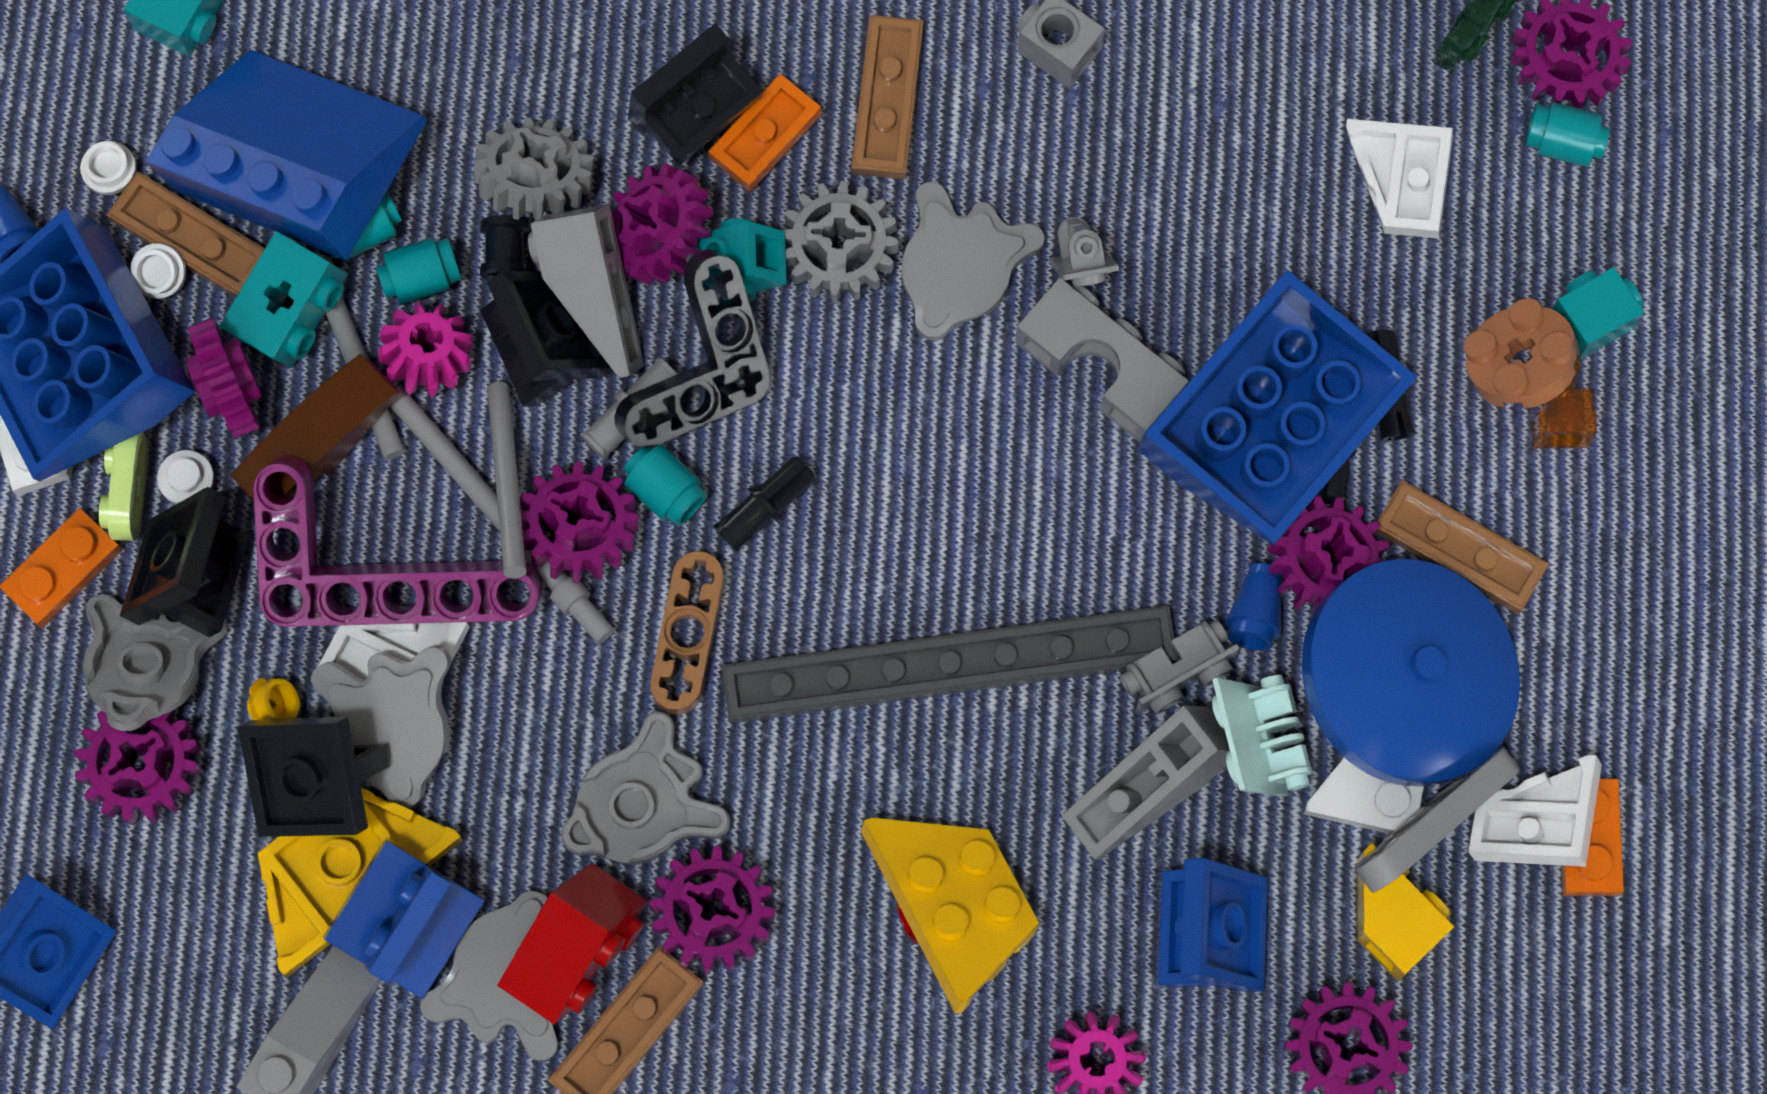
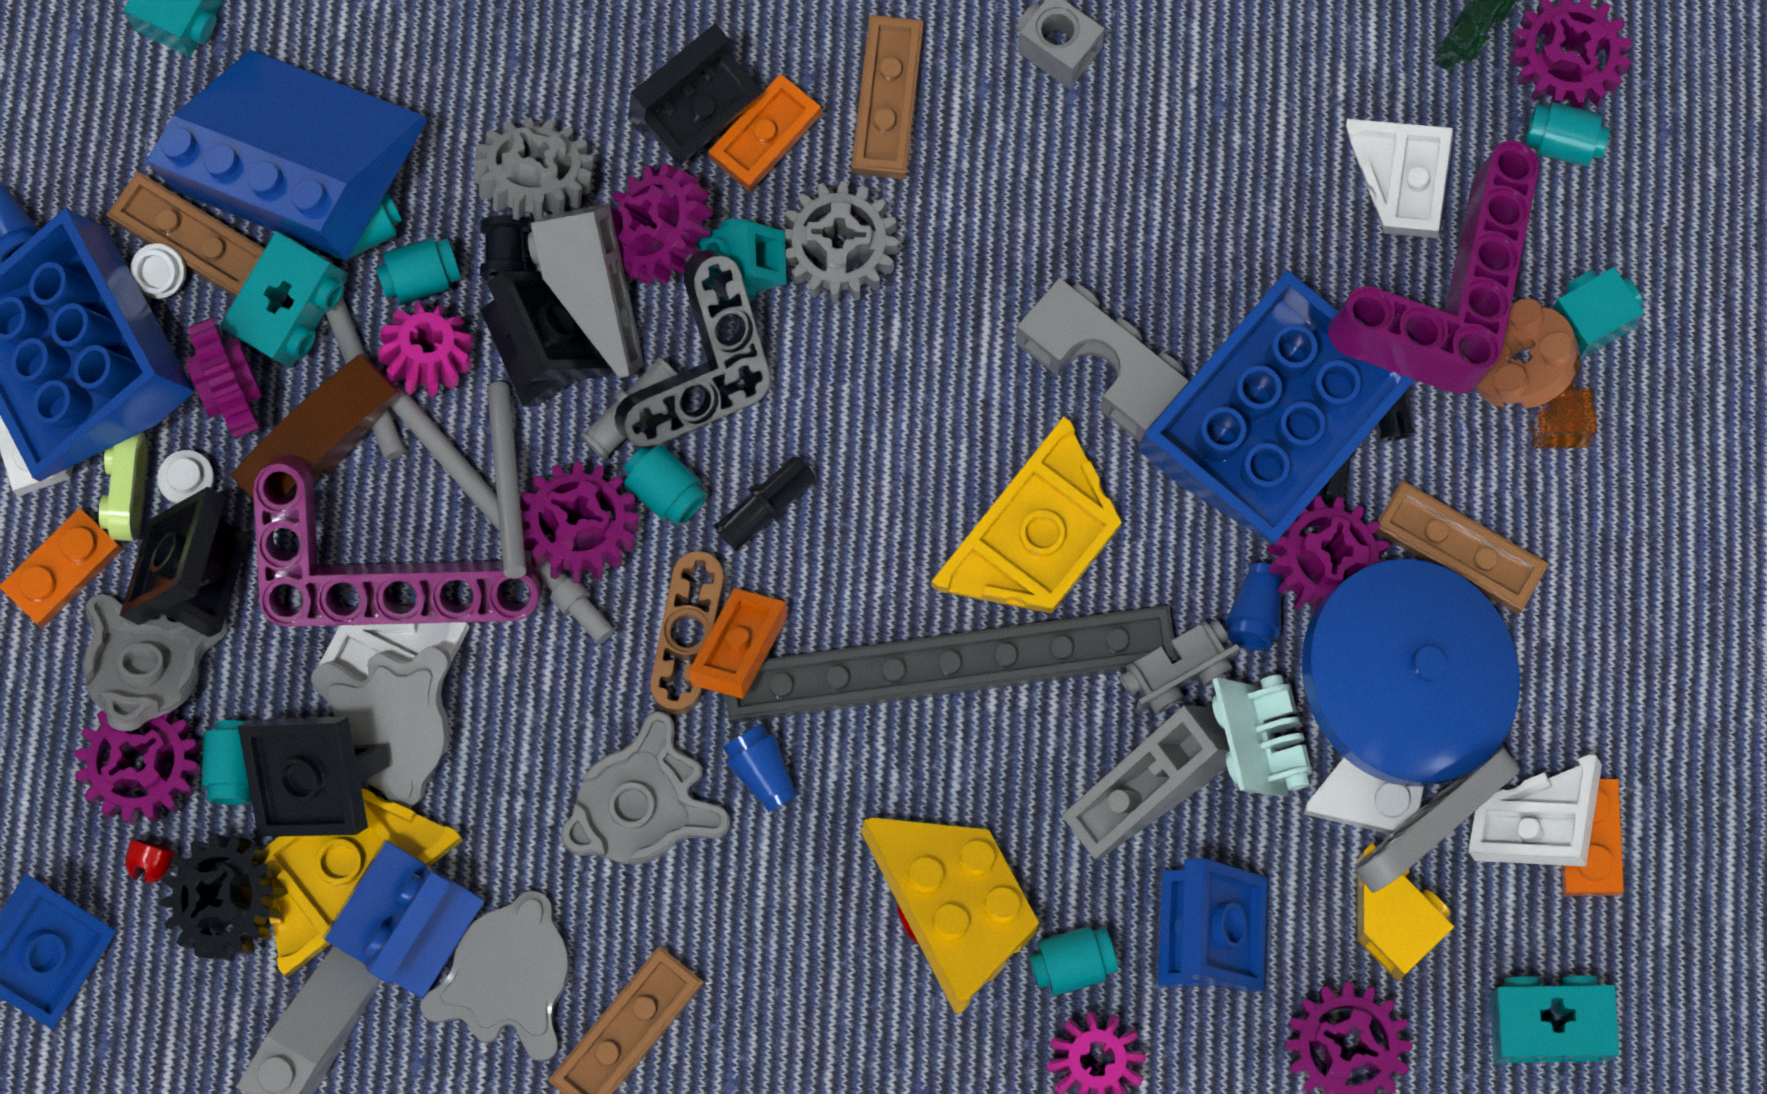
white plate [80,141,137,195] -> none
yellow plate [247,678,300,720] -> none
red brick [497,863,648,1025] -> none
magenta gear [650,846,775,974] -> none
light grey tile [901,182,1045,341] -> none
light grey hinge [1049,217,1119,286] -> none
none -> red hinge [125,838,175,884]
none -> black gear [160,834,285,961]
none -> teal brick [201,720,252,805]
none -> orange plate [689,588,788,699]
none -> blue cone [723,724,797,813]
none -> yellow wing [931,416,1121,614]
none -> teal brick [1029,926,1118,997]
none -> magenta beam [1328,140,1539,394]
none -> teal brick [1489,975,1619,1064]

